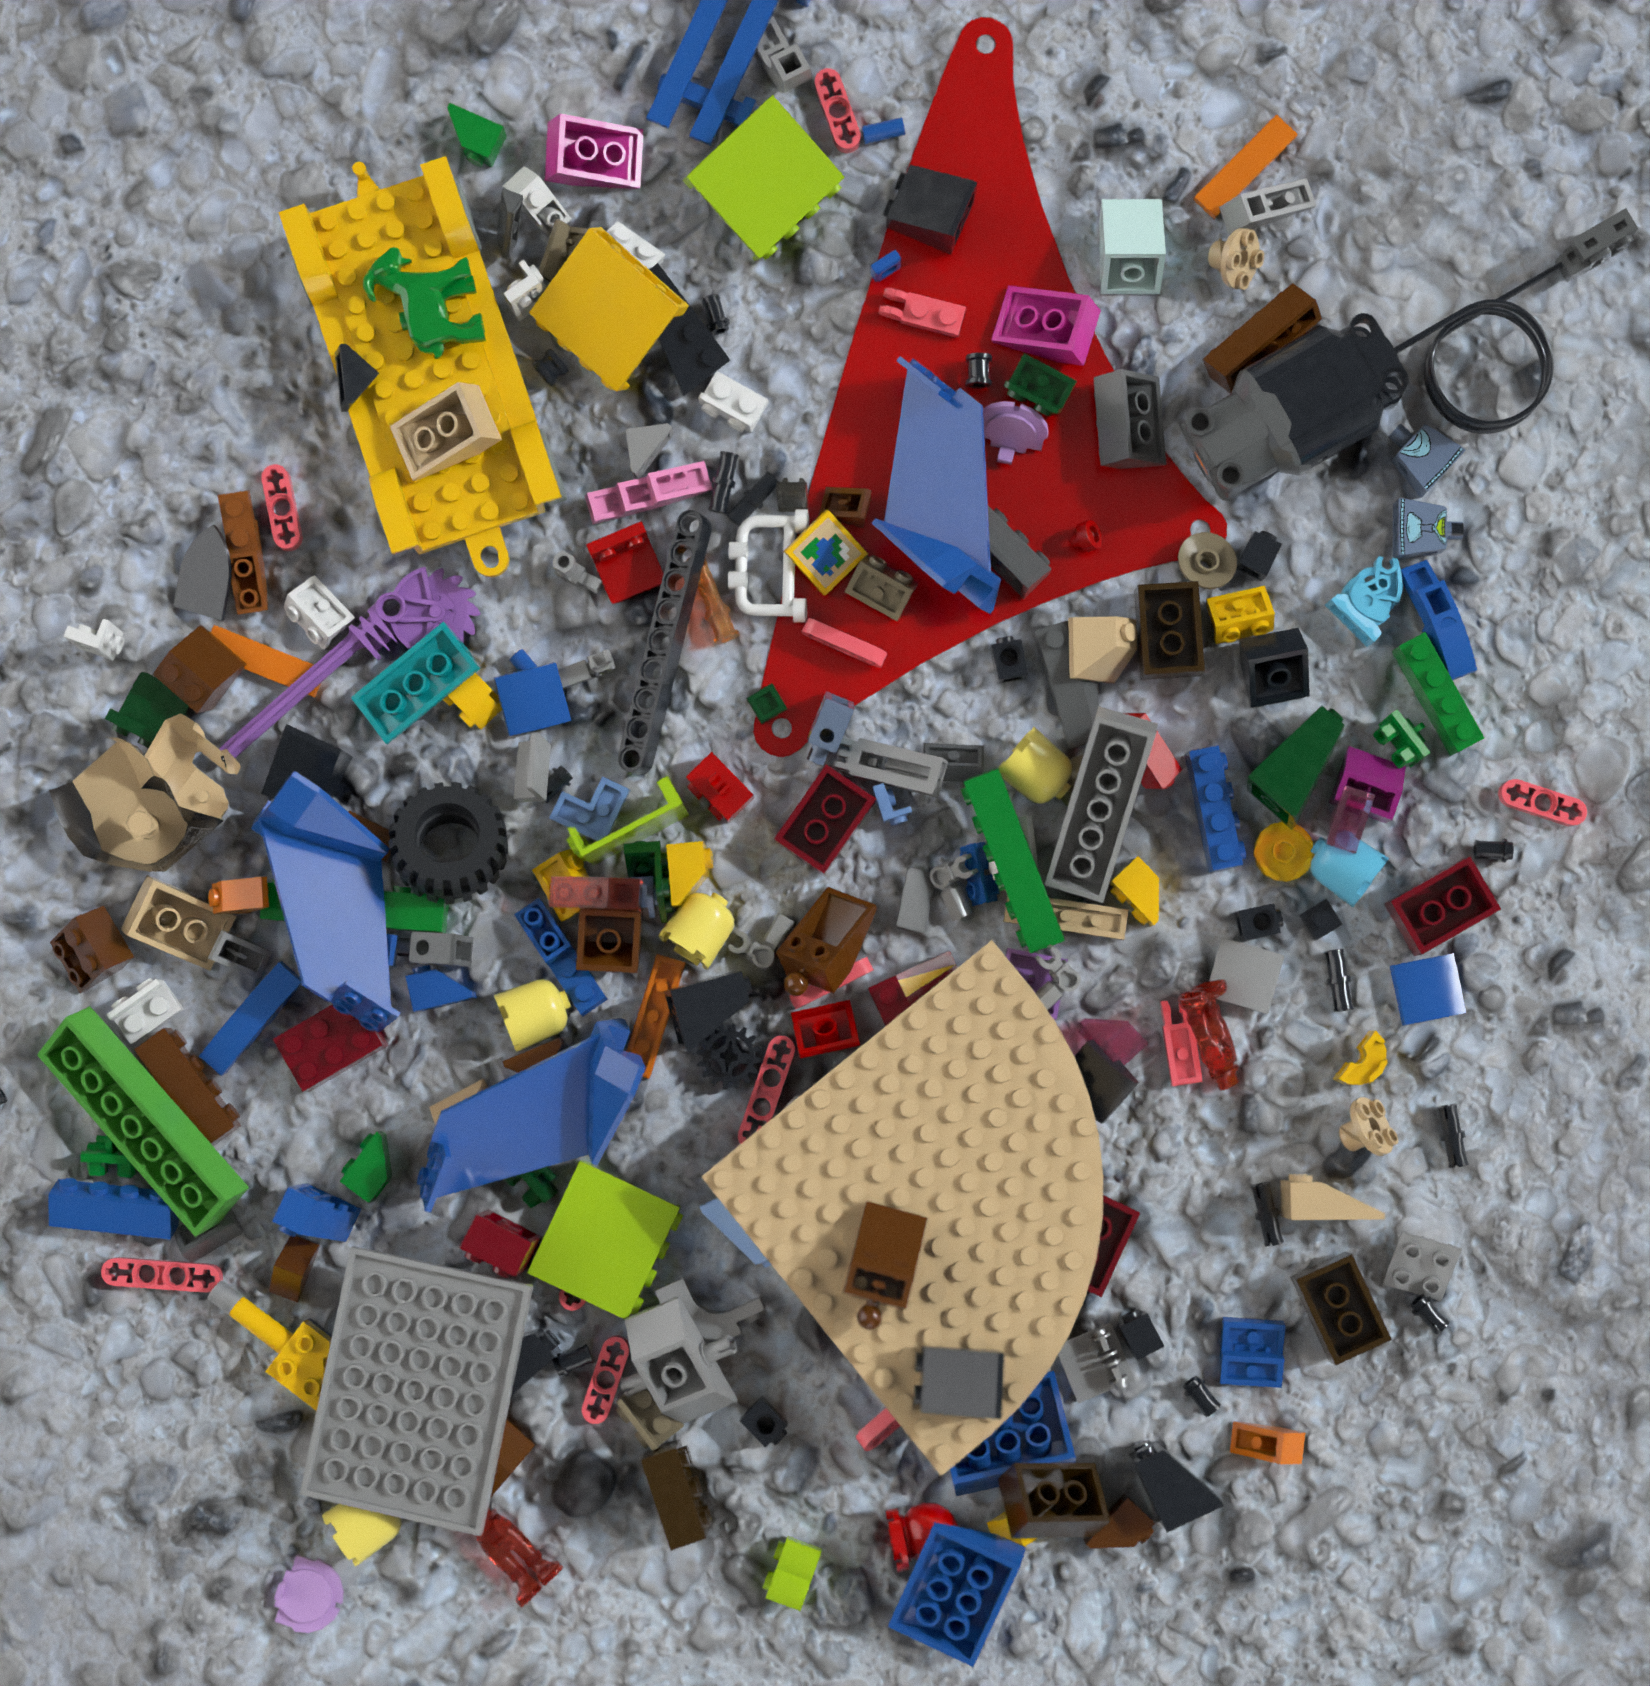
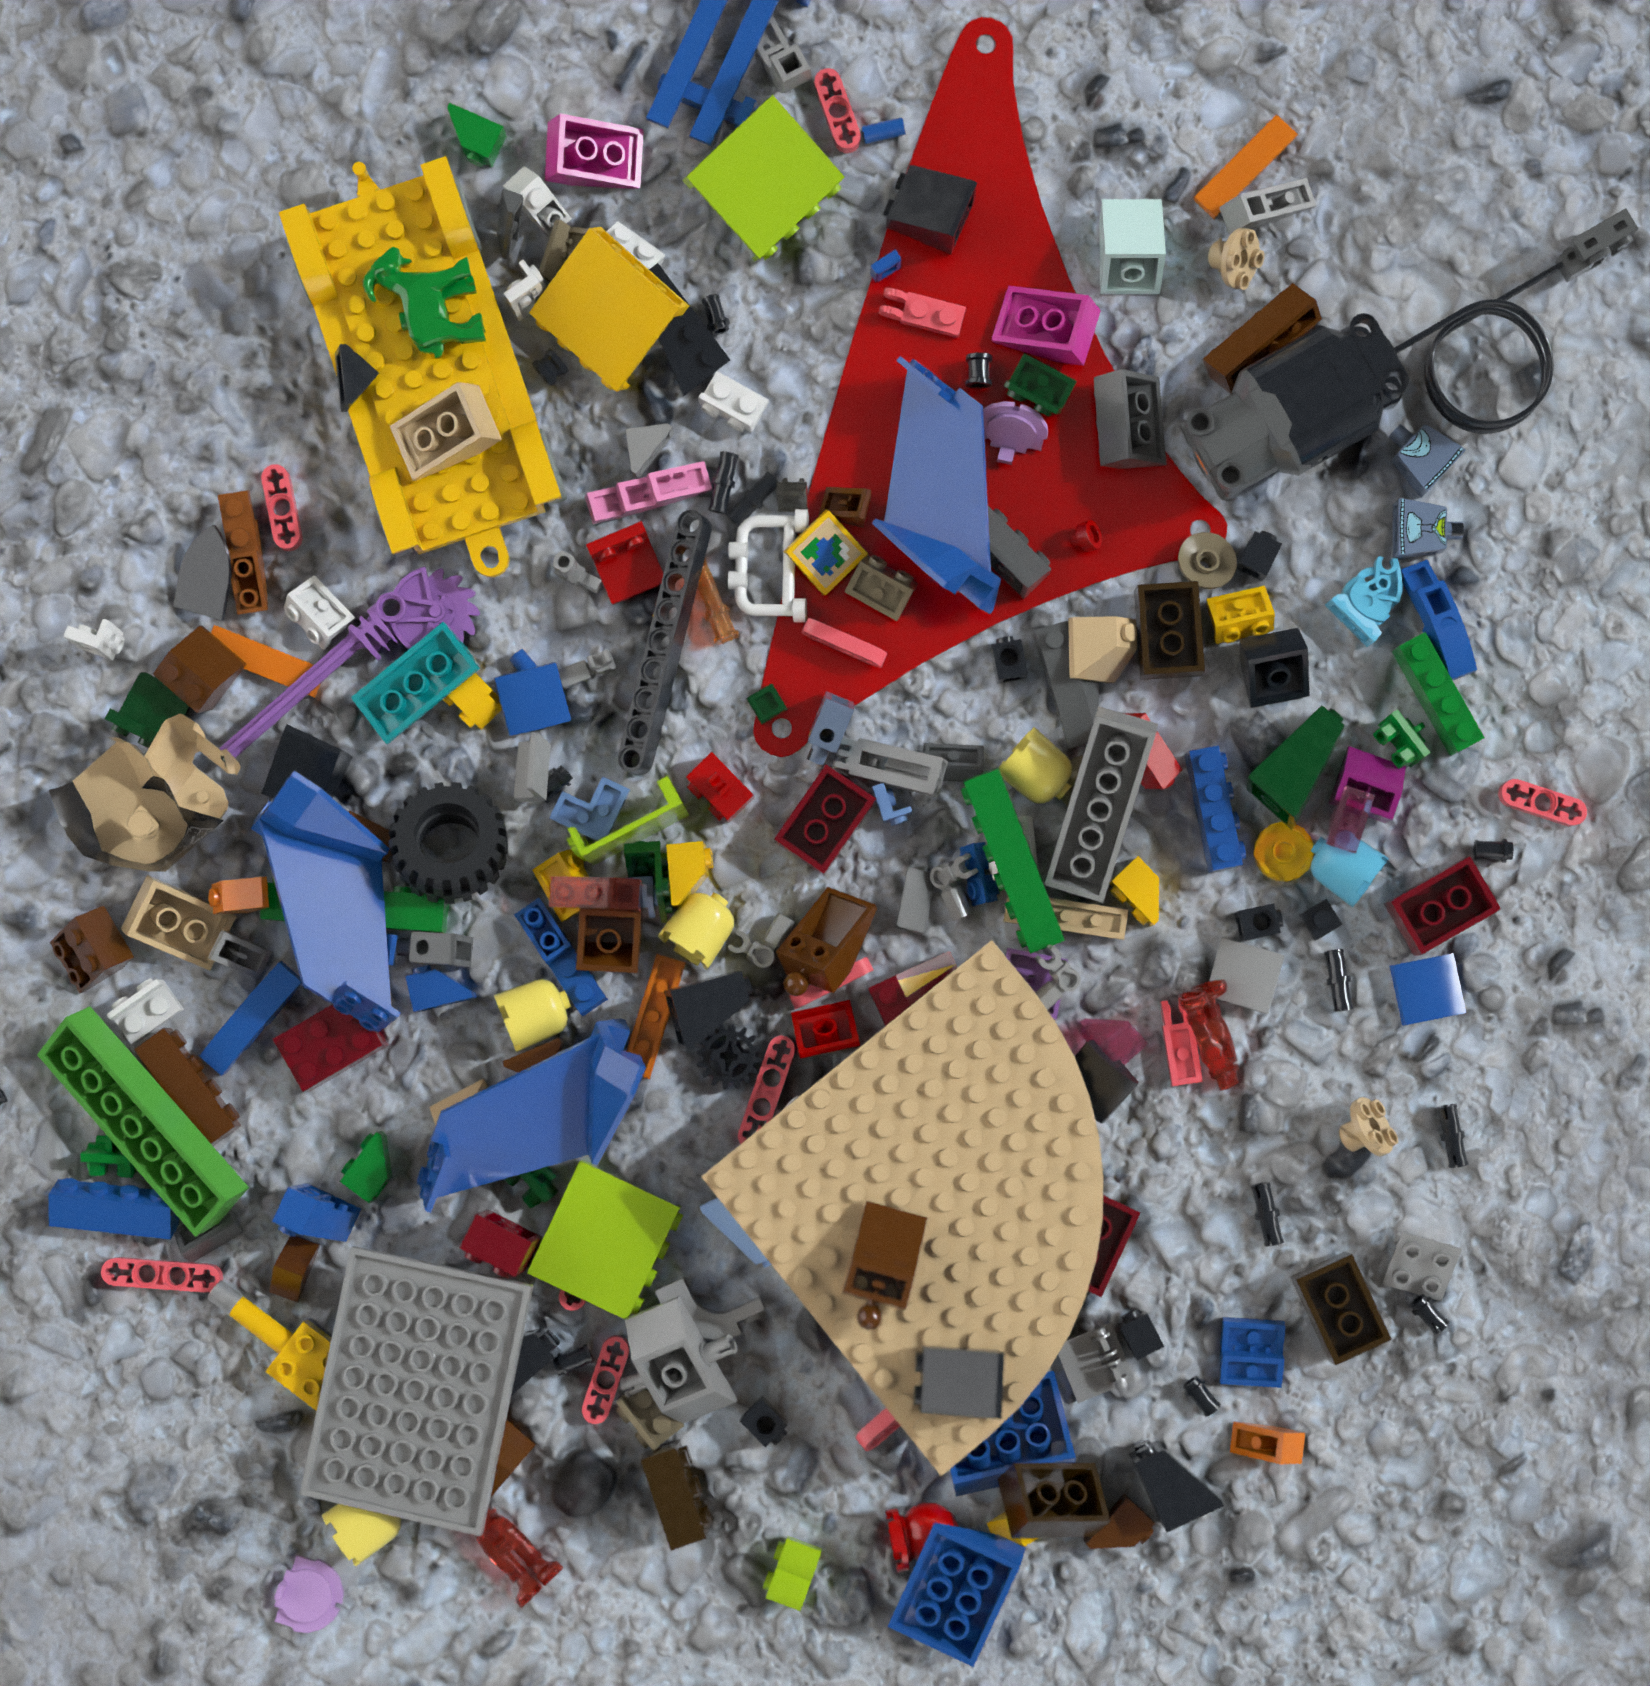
tan slope [1280,1174,1385,1220] -> none
yellow cylinder [1332,1030,1388,1085] -> none

